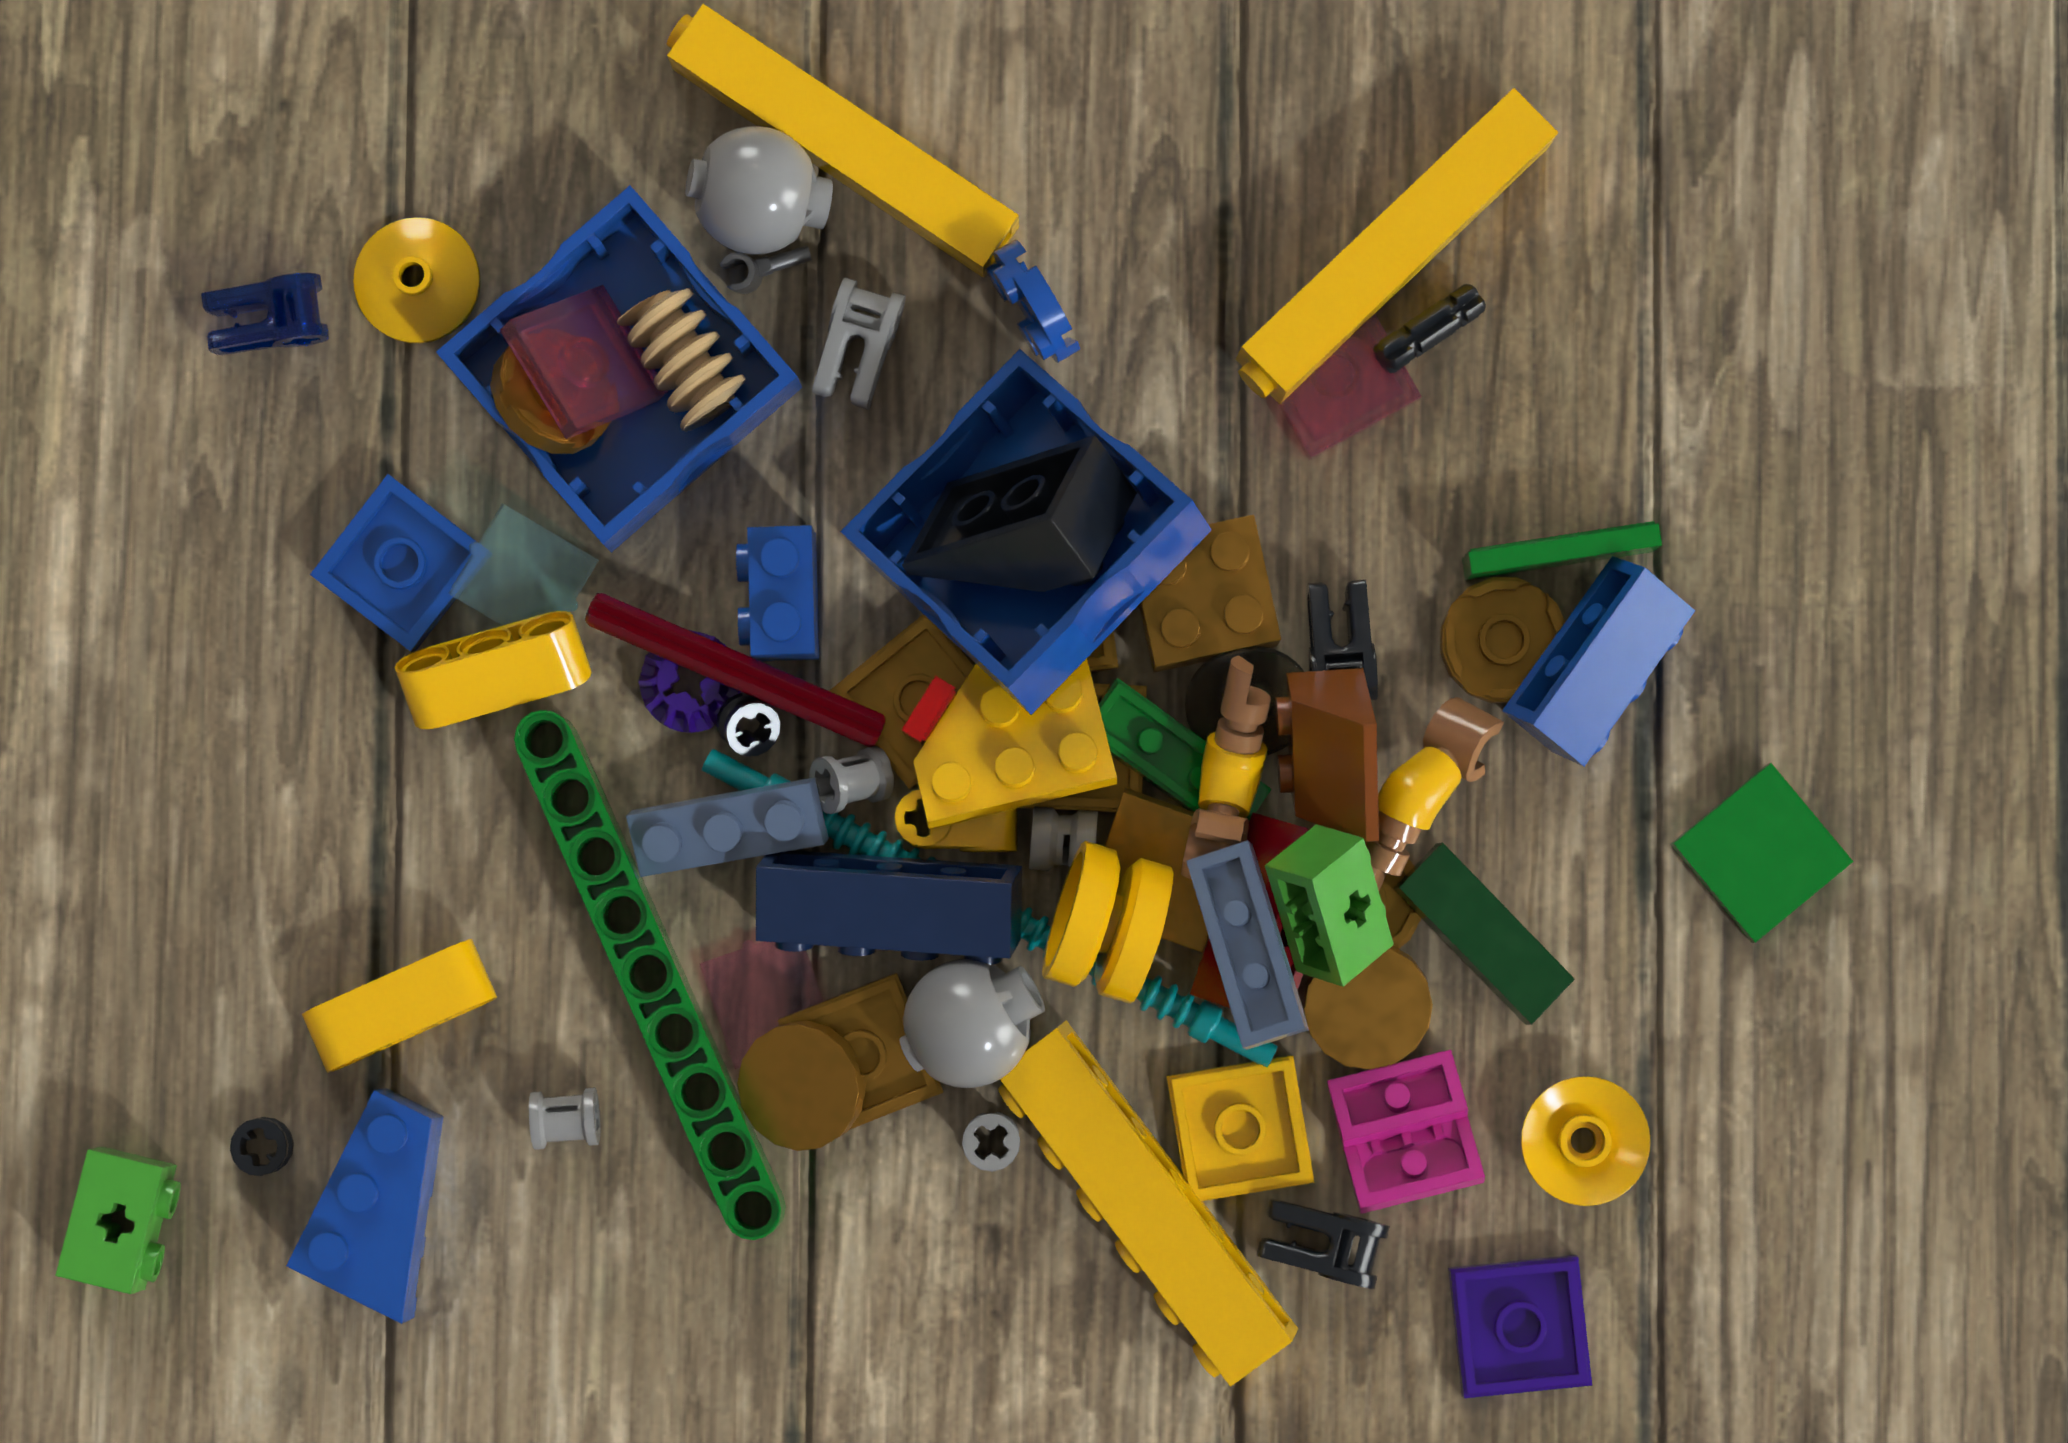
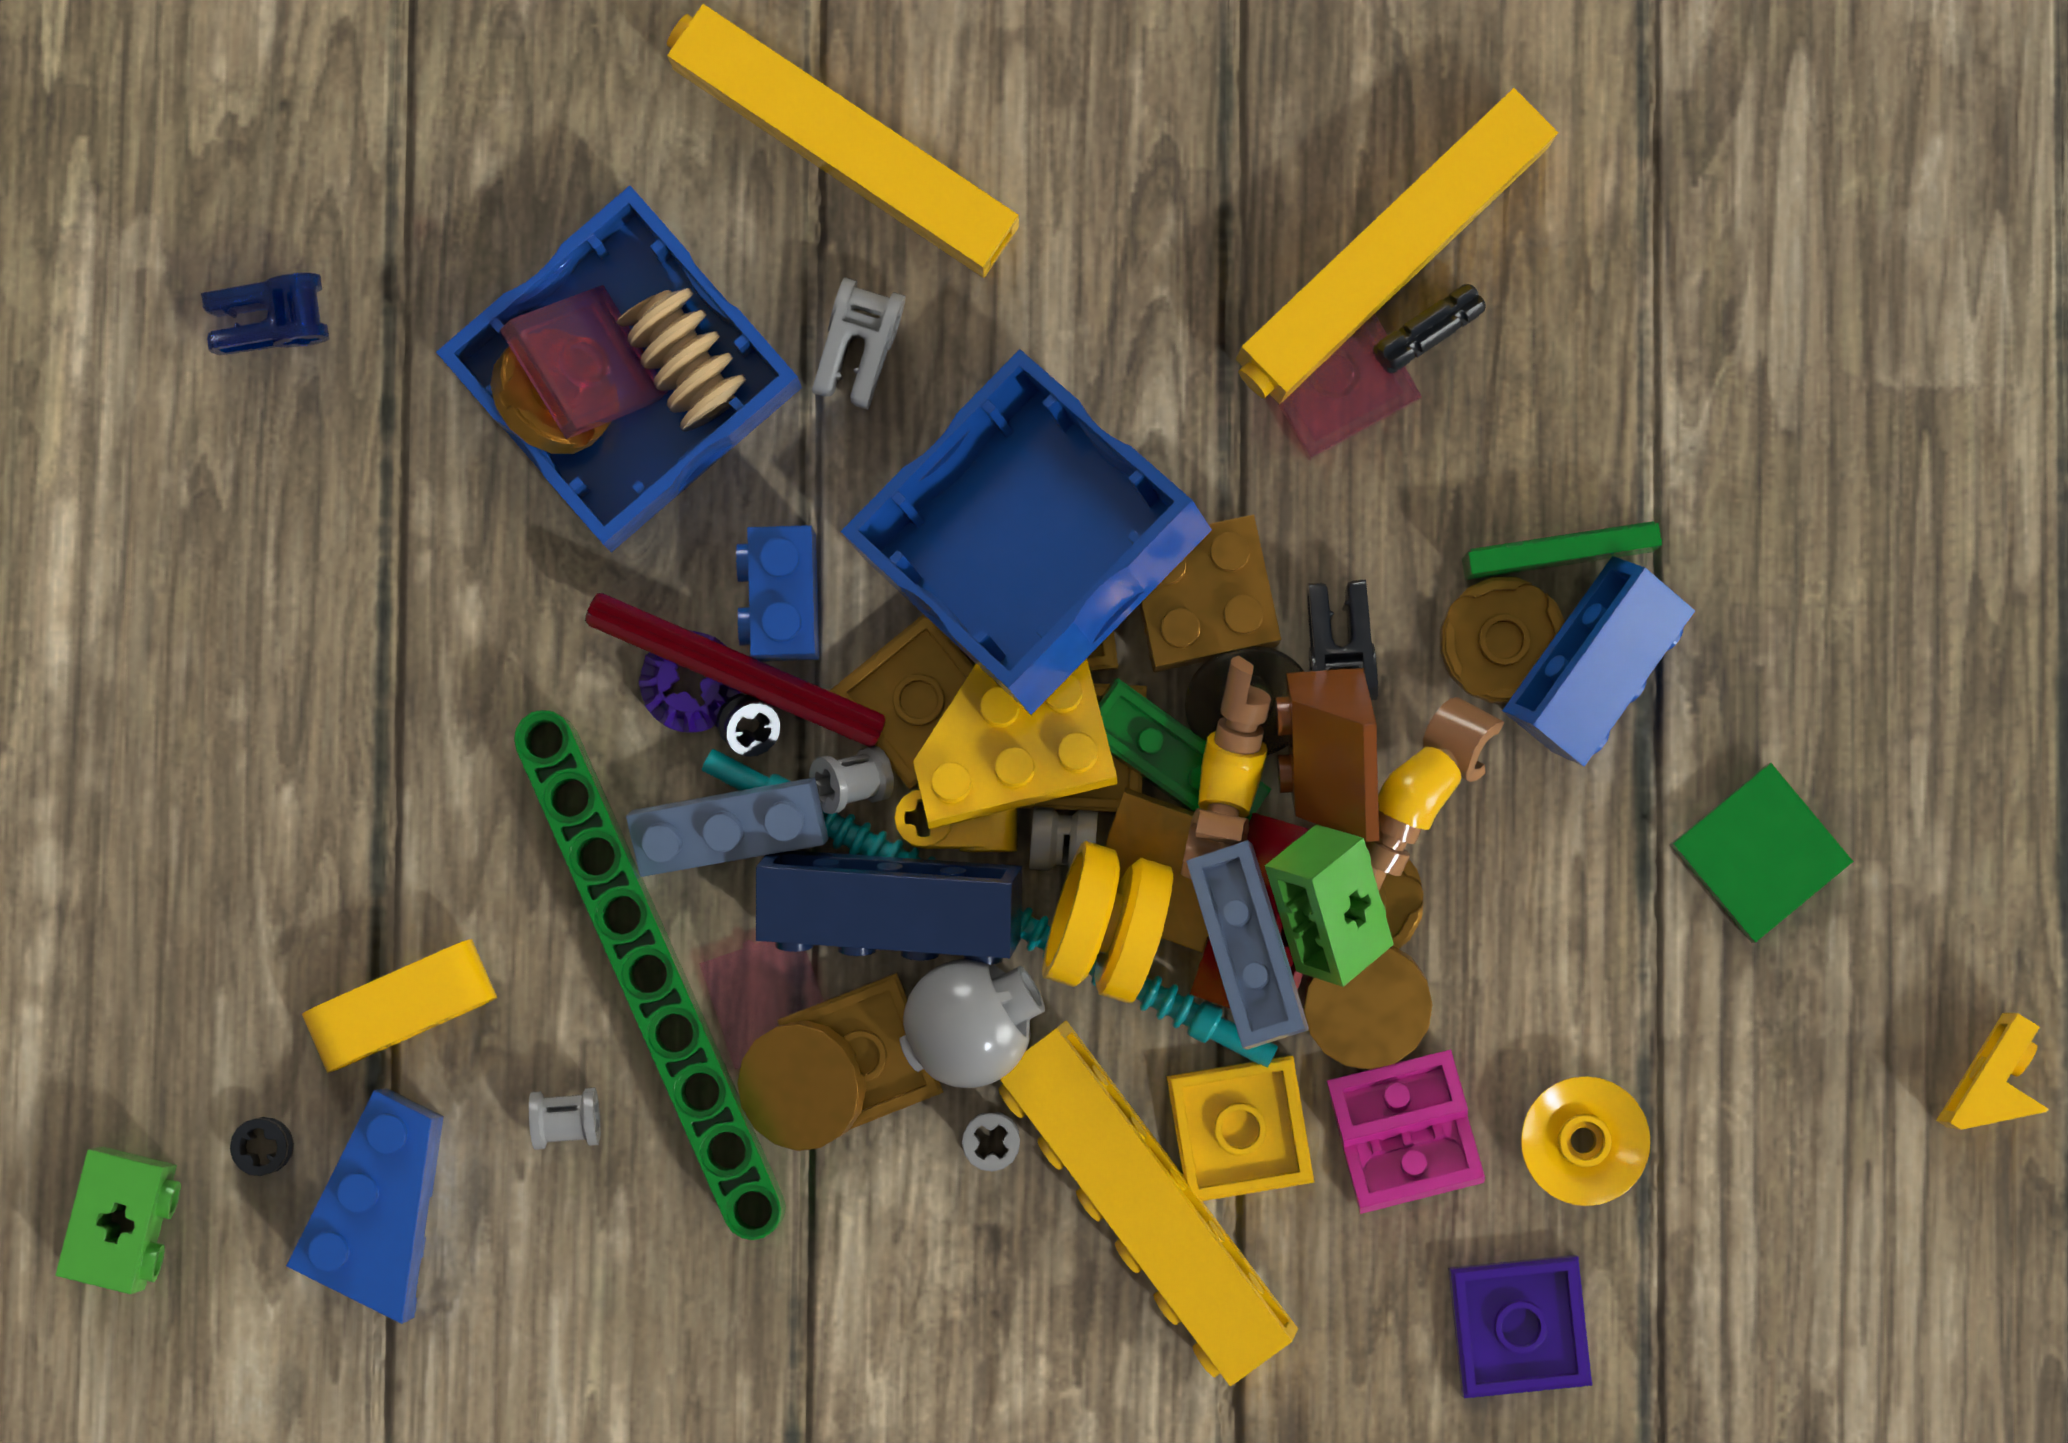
blue plate [310,474,492,652] -> none
yellow dish [353,217,480,343] -> none
yellow beam [394,611,592,729] -> none
clear light blue piece [449,503,599,625] -> none
light grey brick [685,126,833,254] -> none
flat silver hand [720,246,812,294] -> none
red tile [901,676,957,746] -> none
black slope [902,435,1137,592] -> none
blue plate [986,239,1080,363] -> none
black piece [1256,1199,1390,1289] -> none
dark green tile [1393,842,1575,1025] -> none
none -> yellow slope [1936,1013,2049,1130]

